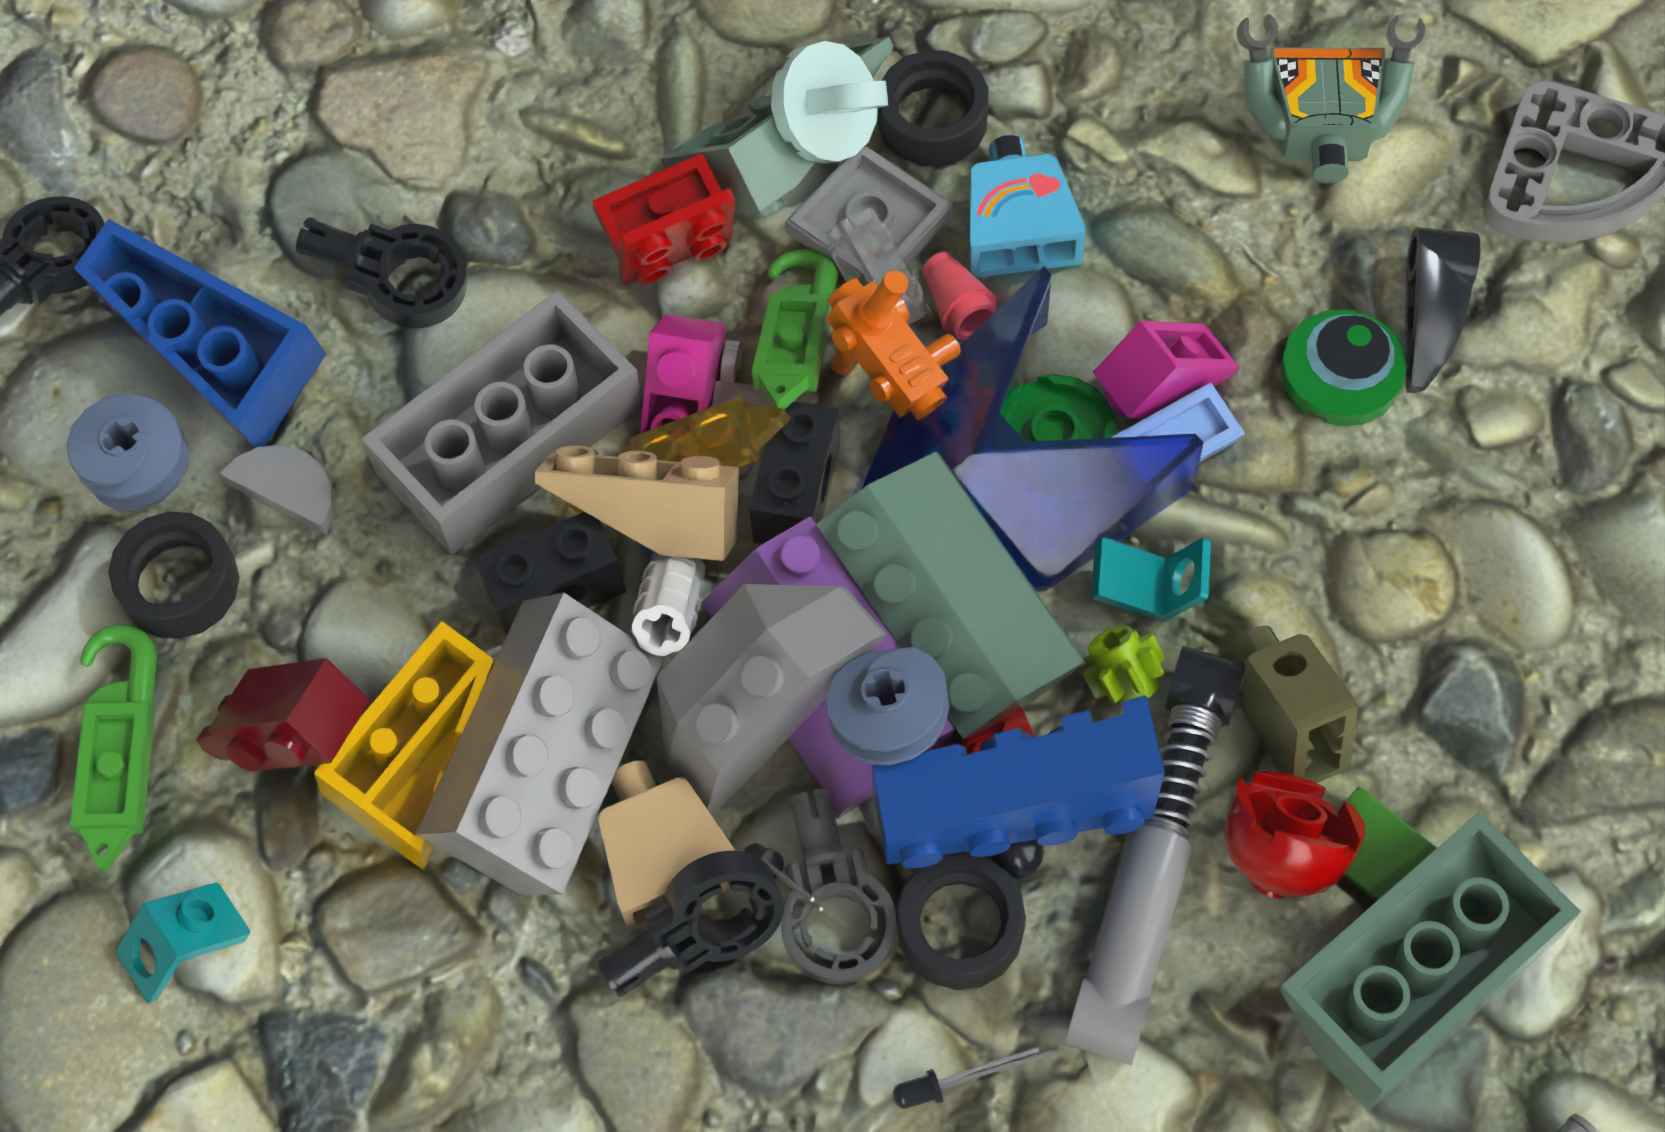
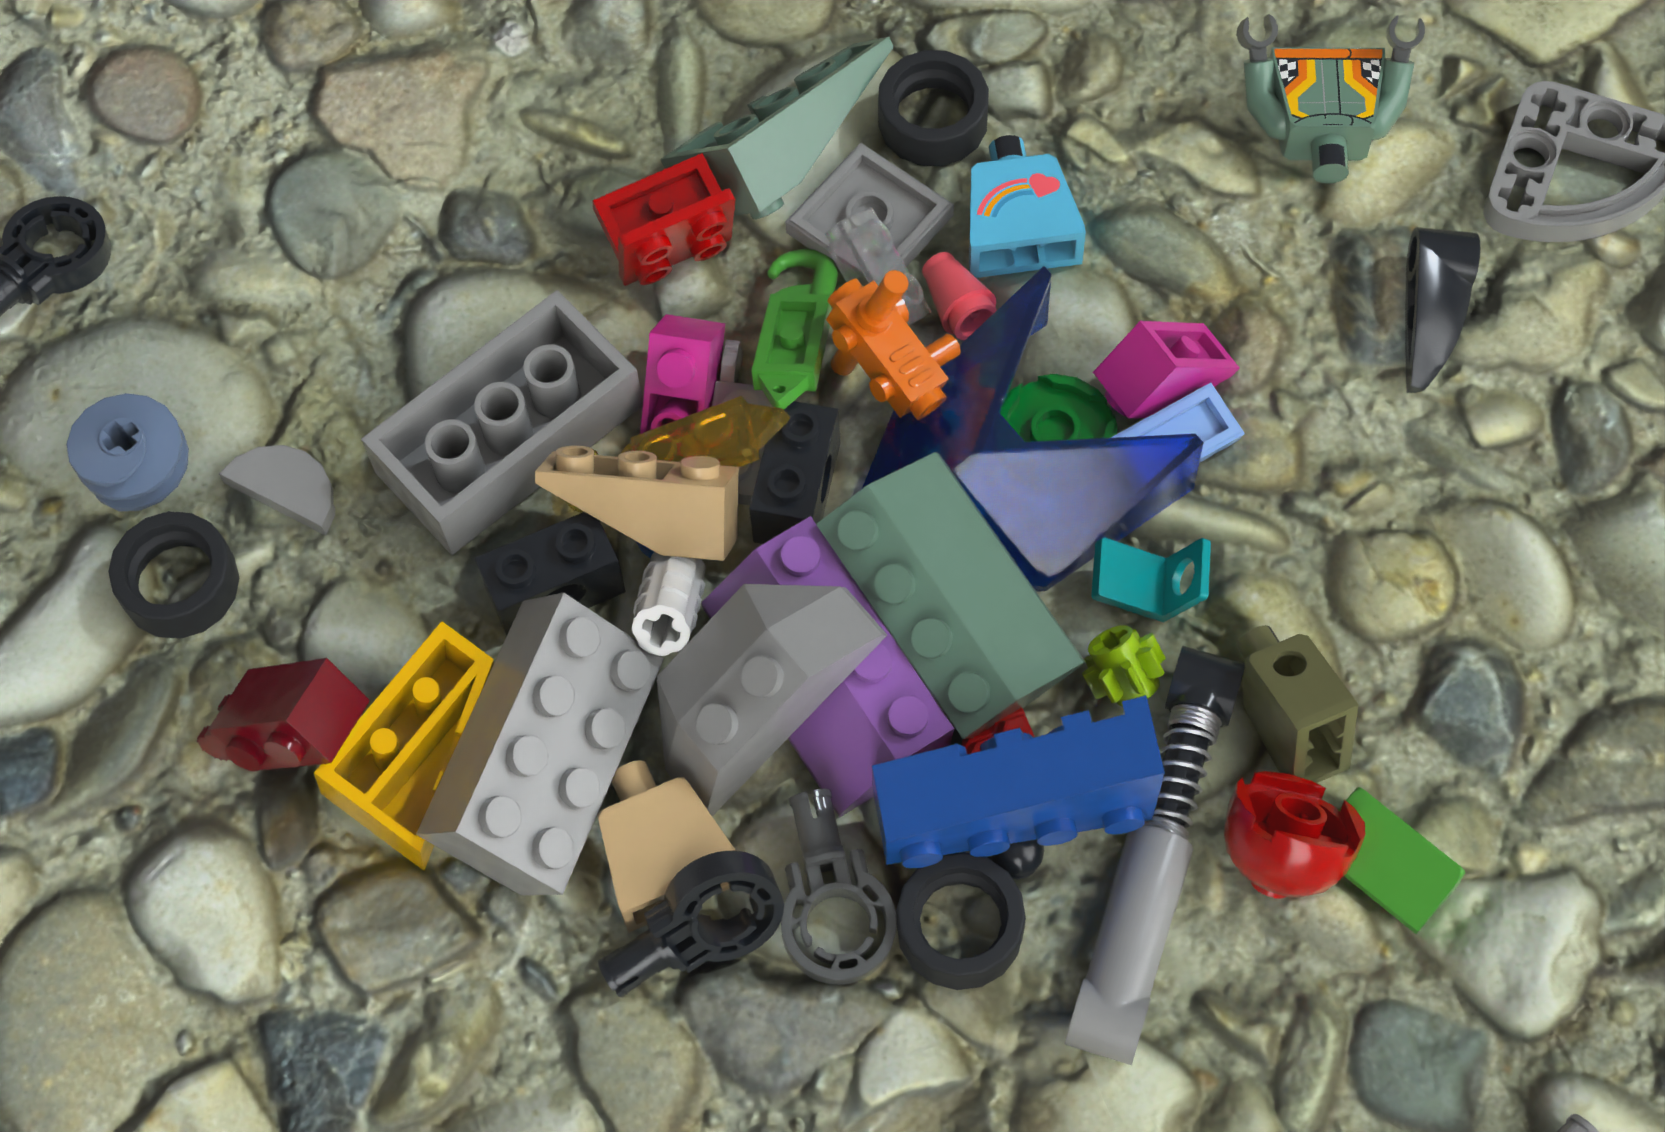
bright green plate [70,624,157,873] -> none
blue wedge [74,219,326,449] -> none
teal bracket [116,882,251,1003] -> none
black pin [296,217,467,328] -> none
piece [744,843,823,911] -> none
light aqua tile [771,41,888,164] -> none
sand blue piece [826,647,950,765] -> none
piece [892,1048,1059,1109] -> none
sand green slope [1279,811,1581,1112] -> none
tile [1280,309,1407,427] -> none

